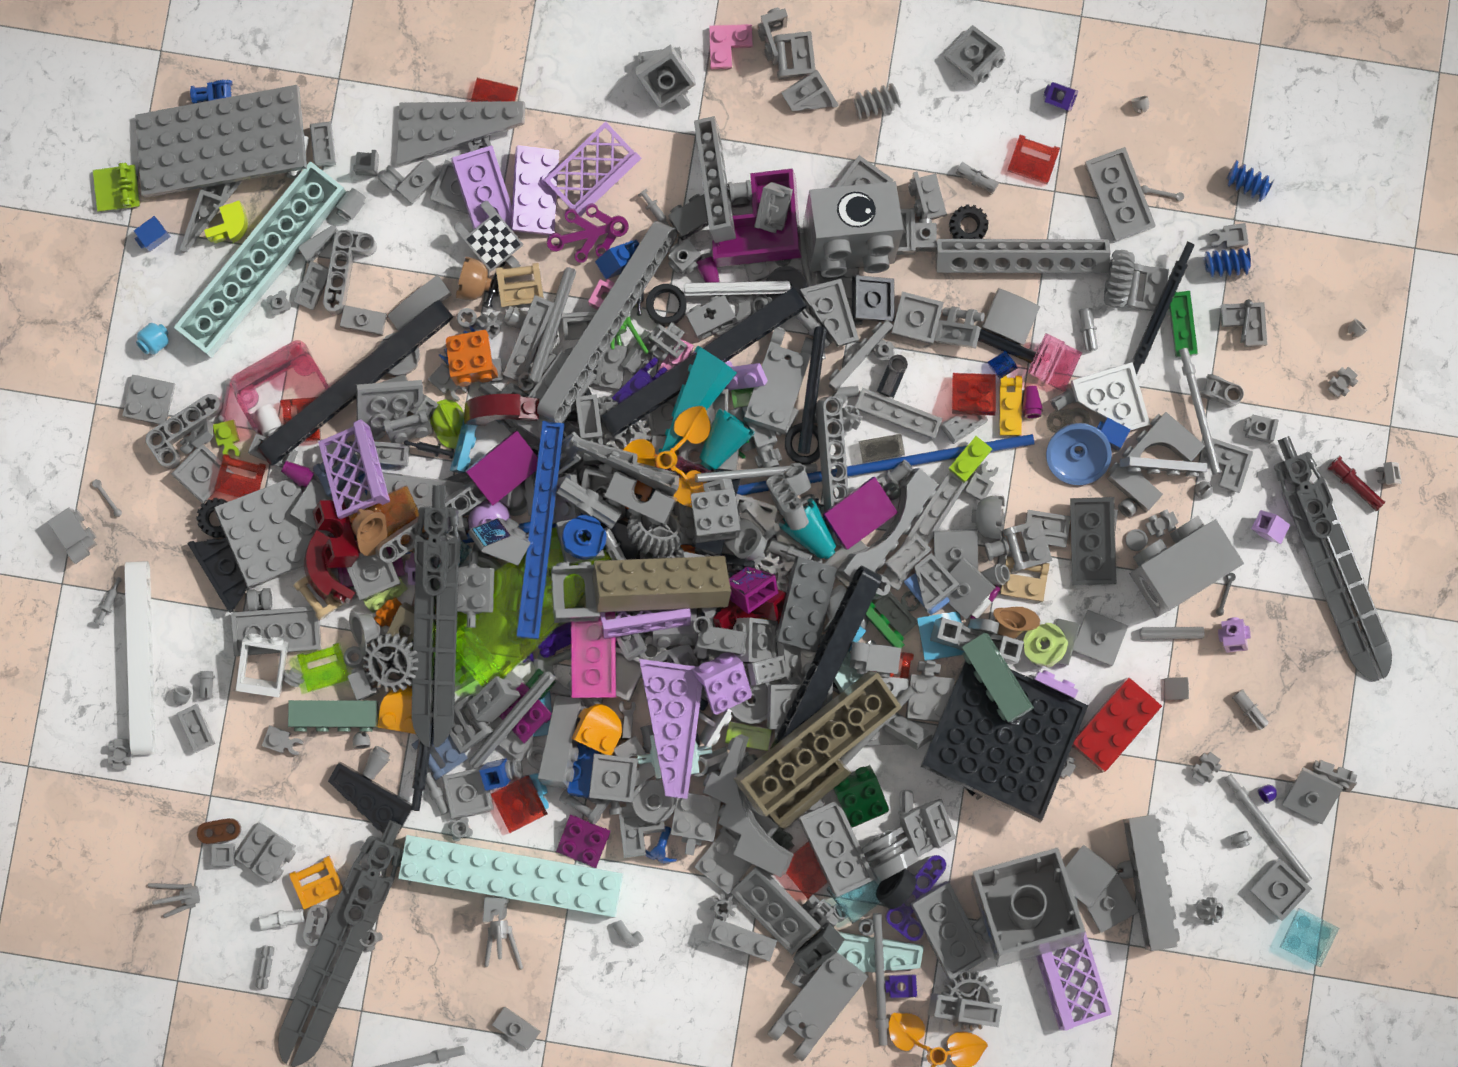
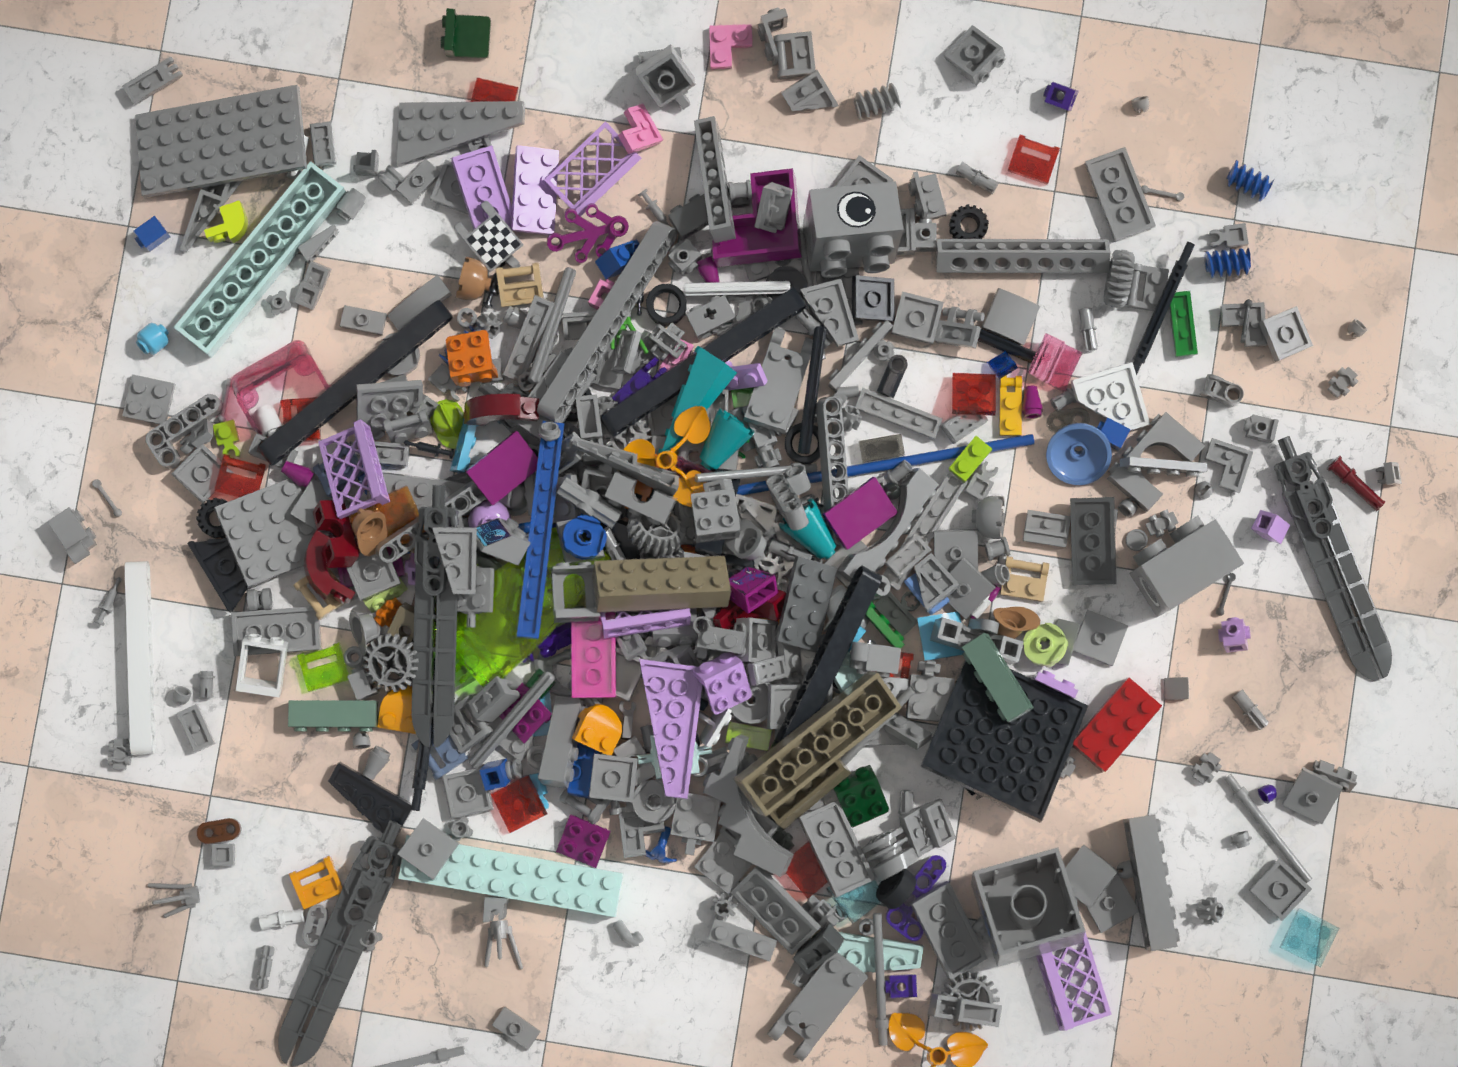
lime hinge [93,163,140,212] -> none
blue connector [190,80,233,104] -> none
light grey plate [234,822,296,883] -> none
light grey plate [262,725,304,755] -> none
light grey plate [283,668,304,687] -> none
light grey beam [323,230,377,315] -> none
light grey bar [426,772,449,815] -> none
light grey plate [1003,519,1053,571] -> none
light grey axle [1140,627,1205,639] -> none
light grey bar [1179,348,1221,475] -> none
none -> light grey hinge [122,57,183,106]
none -> light grey plate [398,818,459,880]
none -> light grey wing [432,527,477,594]
none -> dark green bracket [441,8,491,59]
none -> light grey plate [538,422,561,441]
none -> light grey plate [611,331,642,374]
none -> bright pink plate [618,104,663,154]
none -> plate [1259,306,1313,362]

